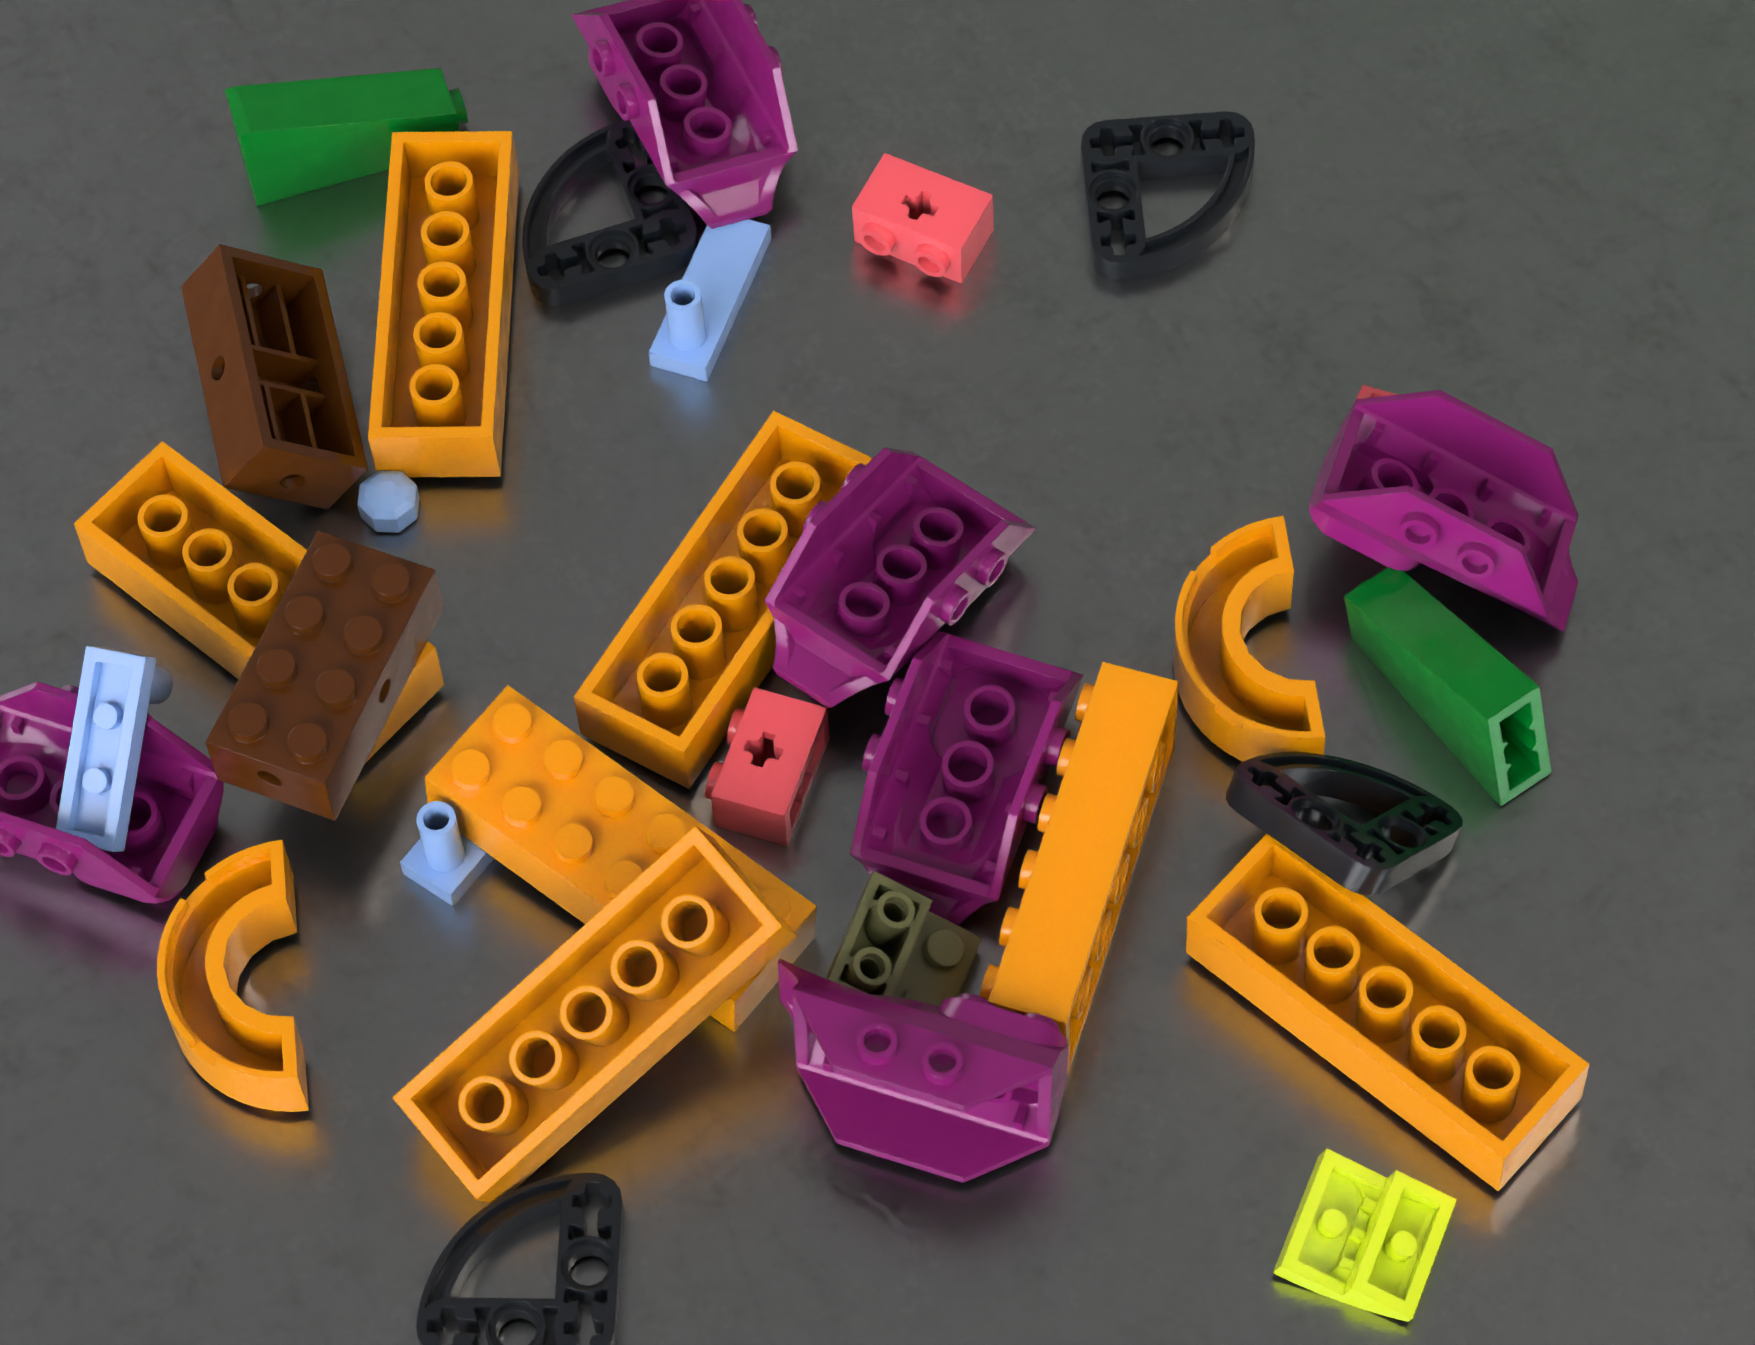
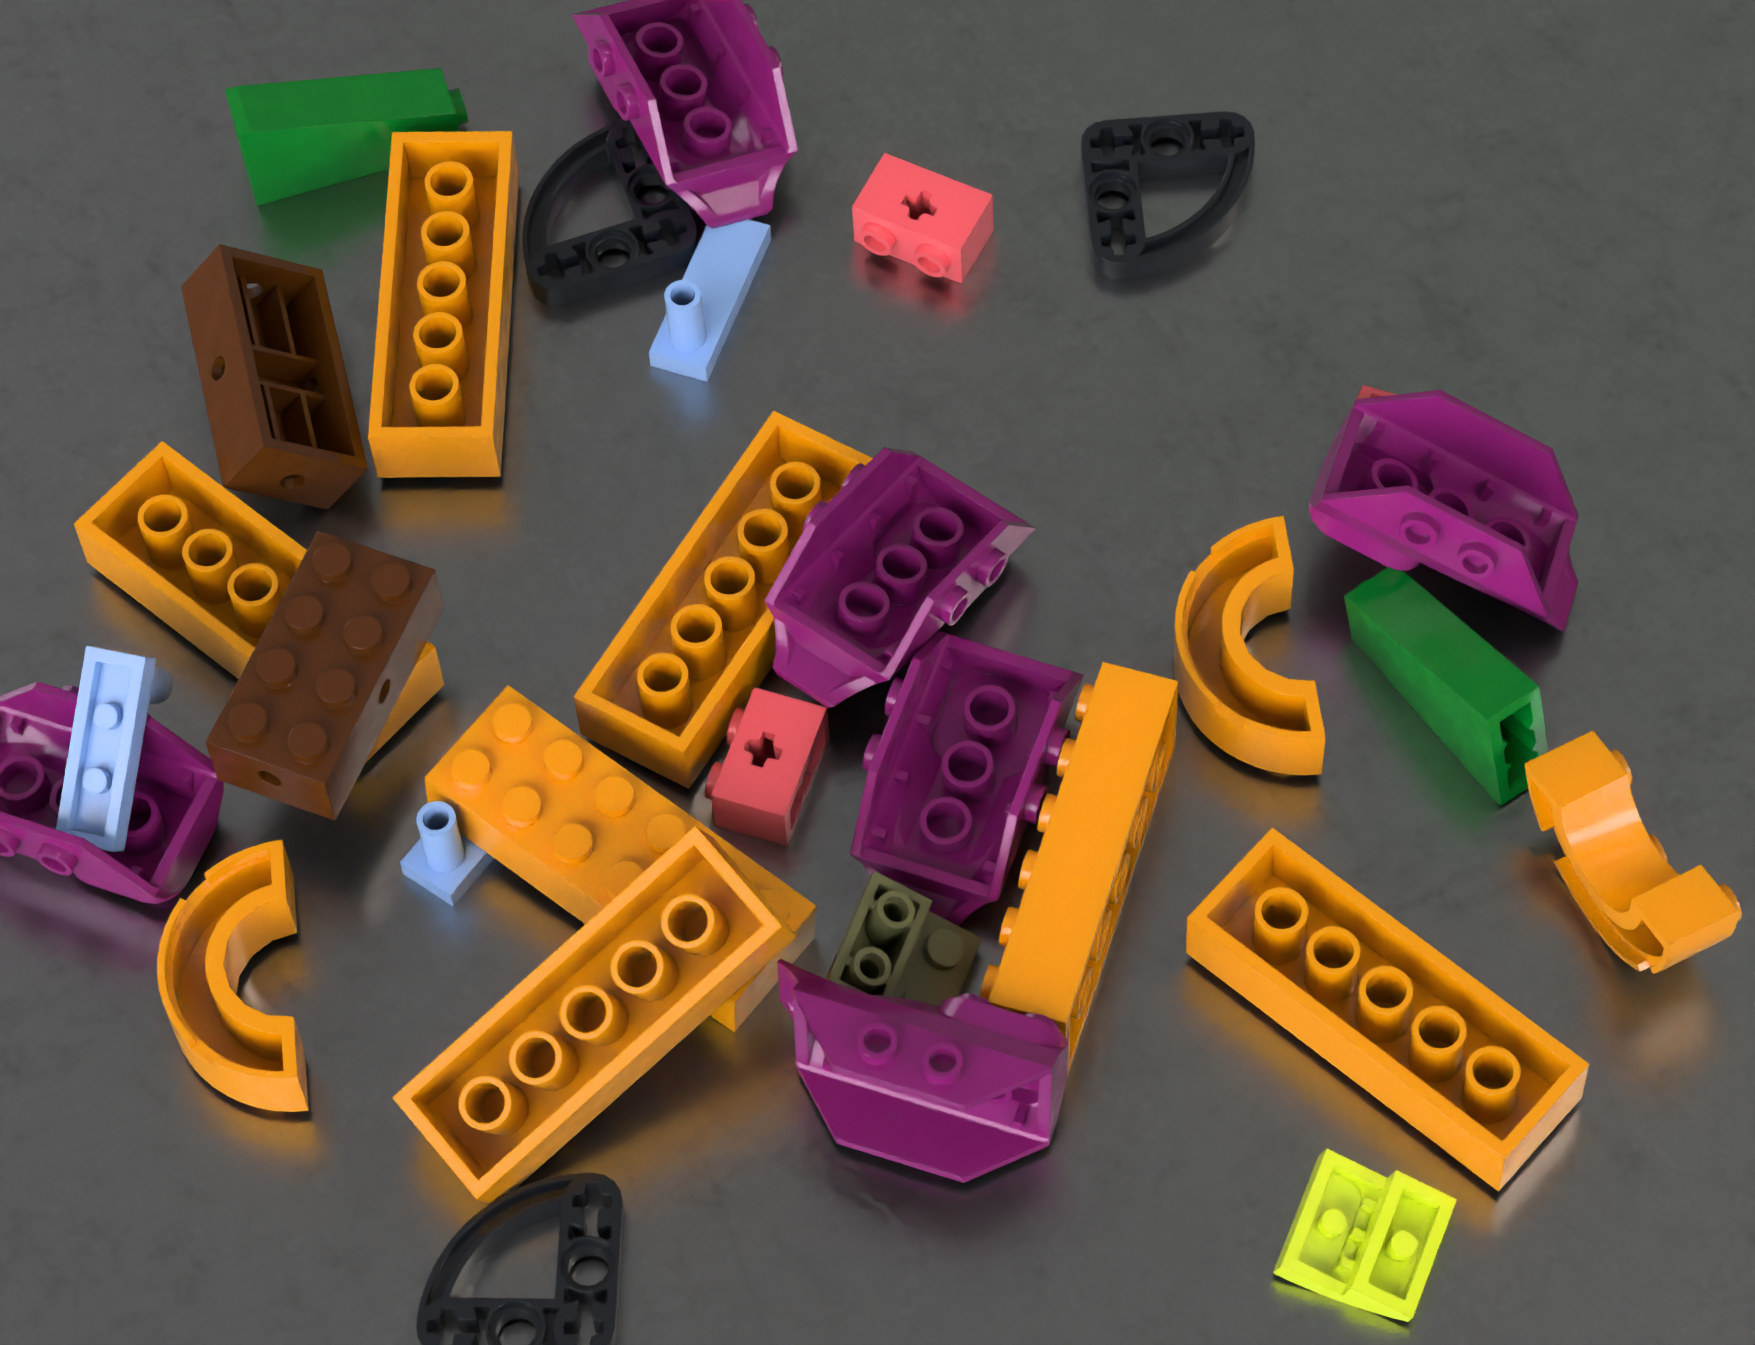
light blue tile [357,470,420,533] -> none
black beam [1226,752,1463,896] -> none
none -> light orange brick [1525,730,1742,974]

